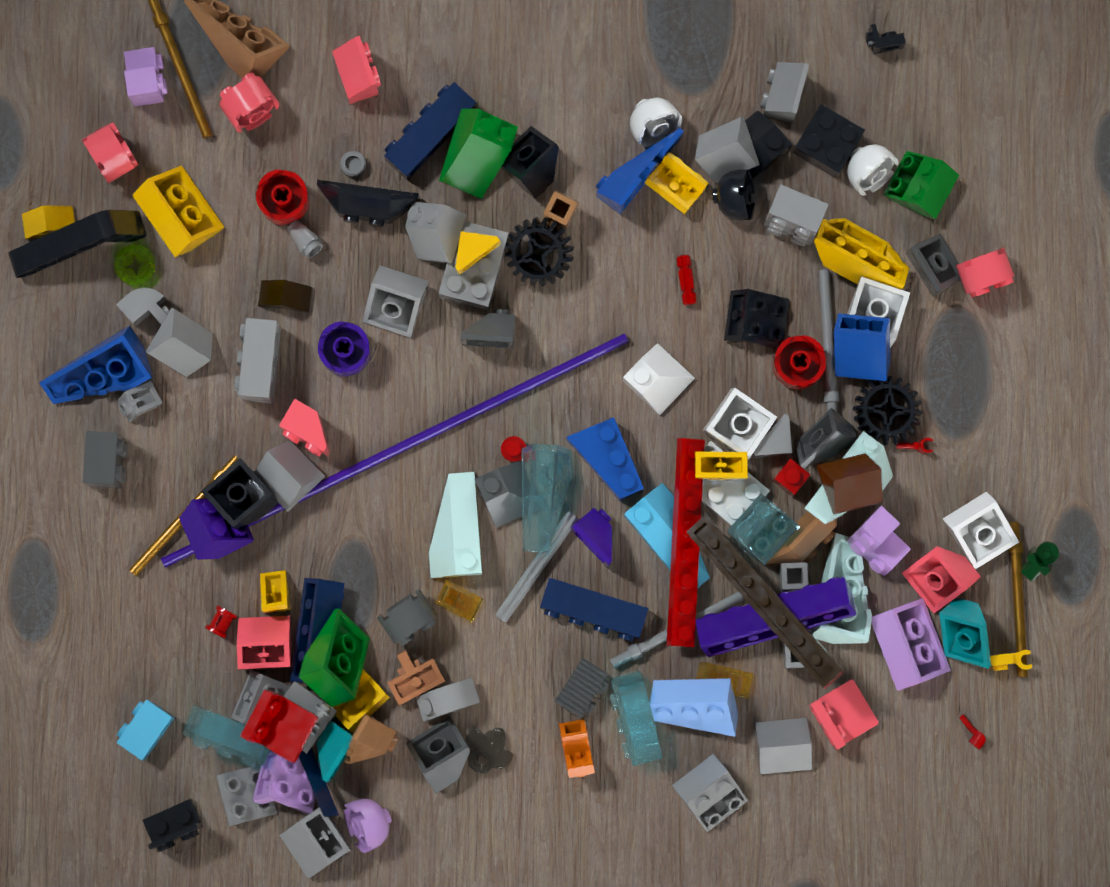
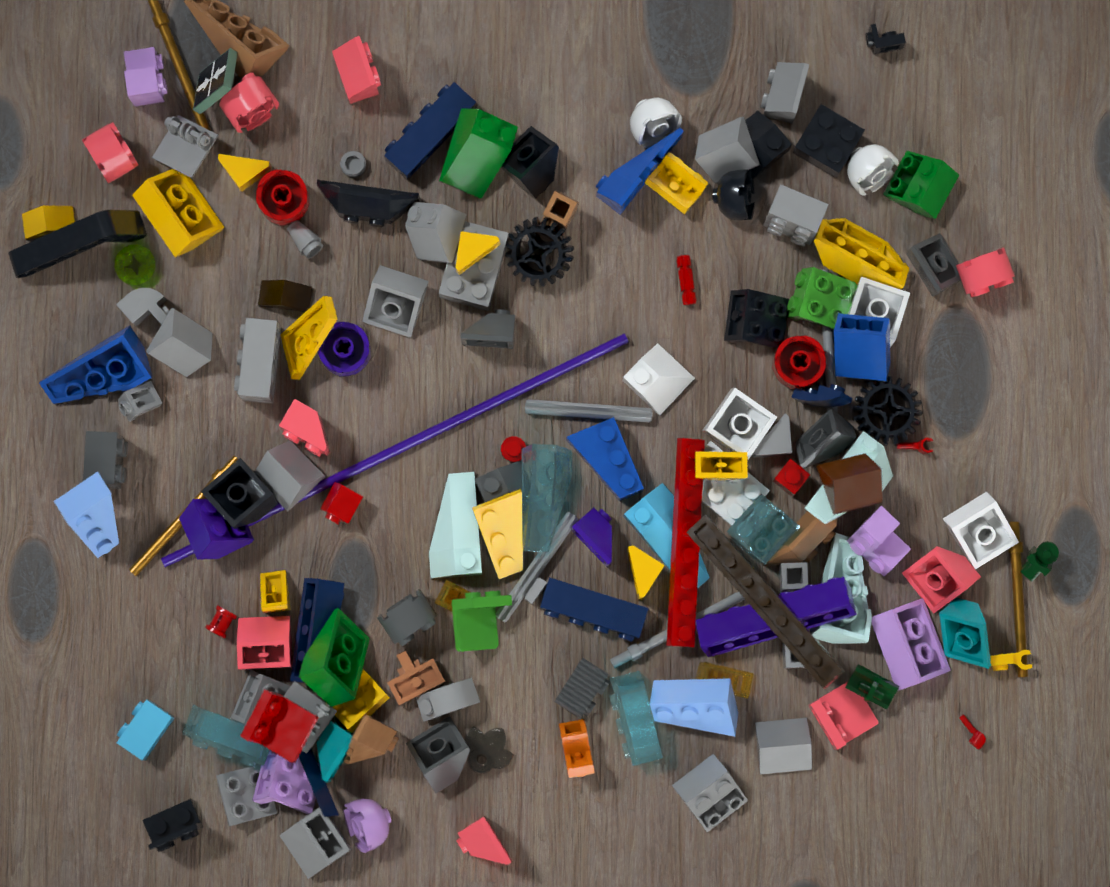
none -> light blue wedge [54,472,119,558]
none -> light grey hinge [152,115,219,178]
none -> tile [193,48,237,114]
none -> yellow slope [218,154,271,192]
none -> yellow wing [280,296,337,380]
none -> red brick [320,482,363,525]
none -> bright green bracket [452,591,512,652]
none -> coral slope [456,816,512,865]
none -> yellow wing [472,489,523,579]
none -> light grey tile [524,577,547,605]
none -> light grey axle [525,399,652,422]
none -> yellow slope [627,545,664,600]
none -> bright green bracket [787,267,857,329]
none -> dark blue slope [792,384,853,407]
none -> dark green hips [845,664,899,710]

